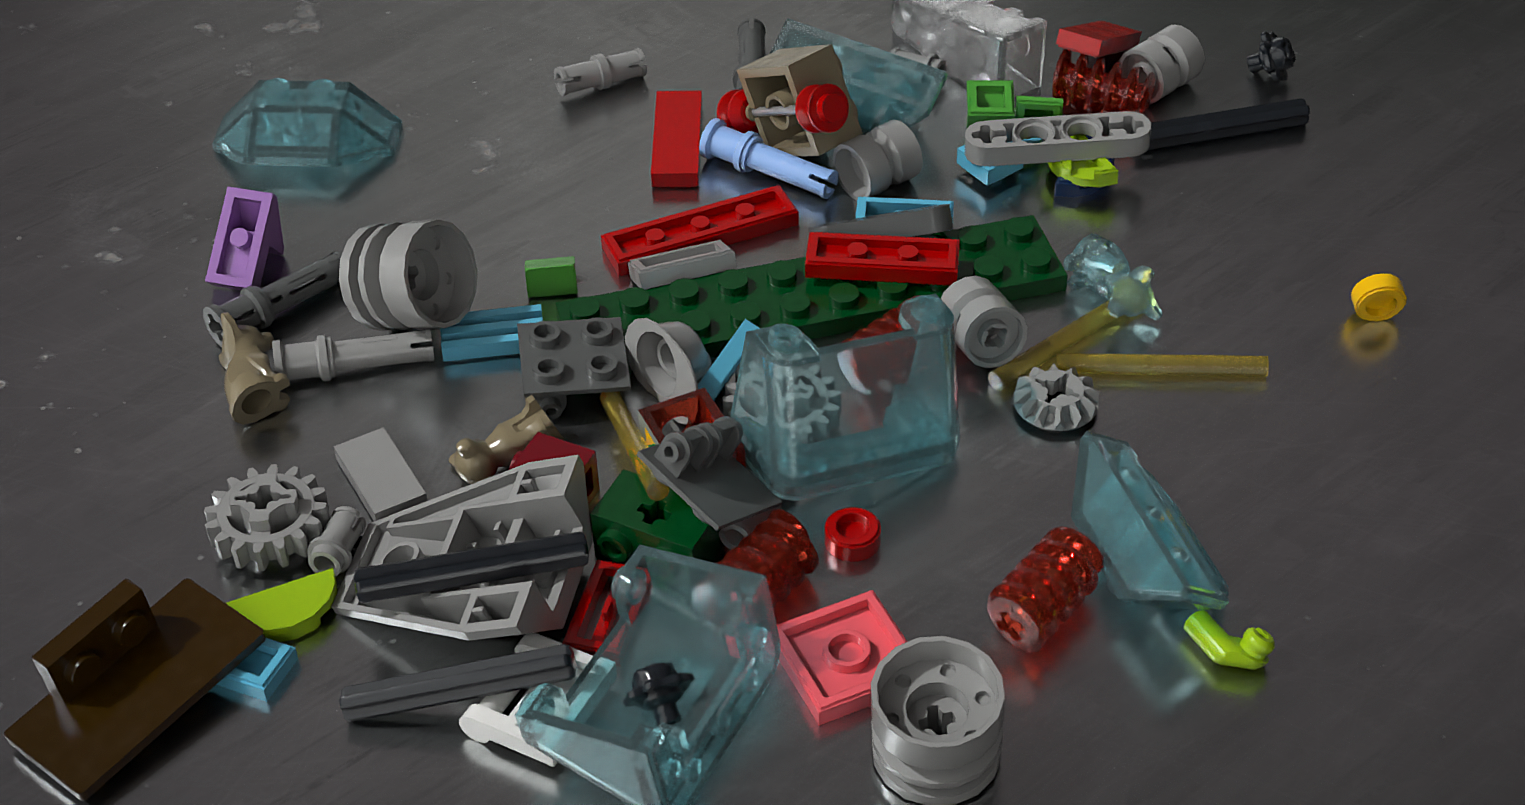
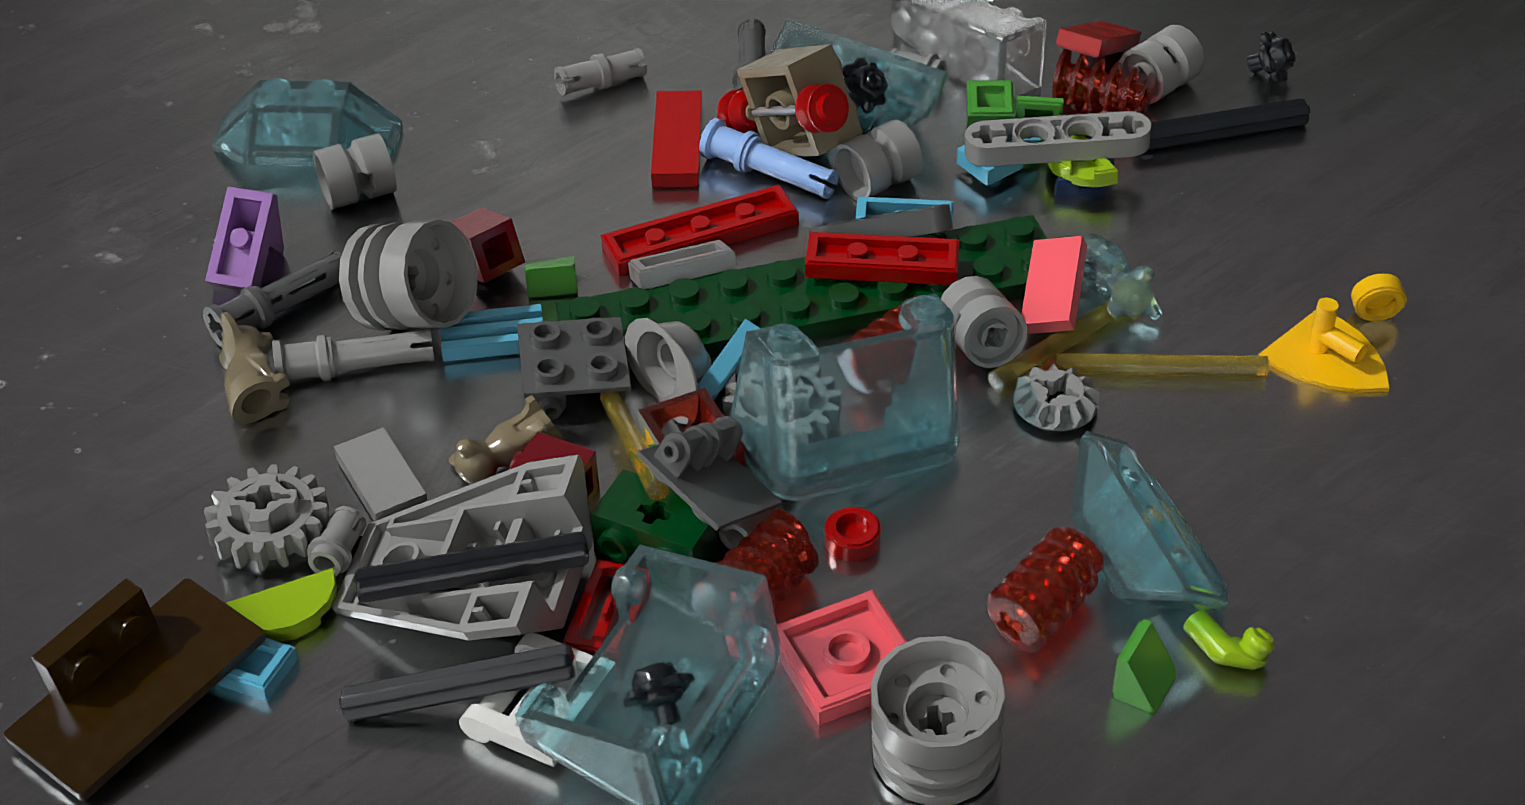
none -> light grey wheel [313,133,397,210]
none -> dark red brick [451,207,525,283]
none -> black plant [843,57,888,114]
none -> coral tile [1021,236,1087,334]
none -> bright green slope [1112,619,1176,713]
none -> yellow shield [1257,297,1390,393]

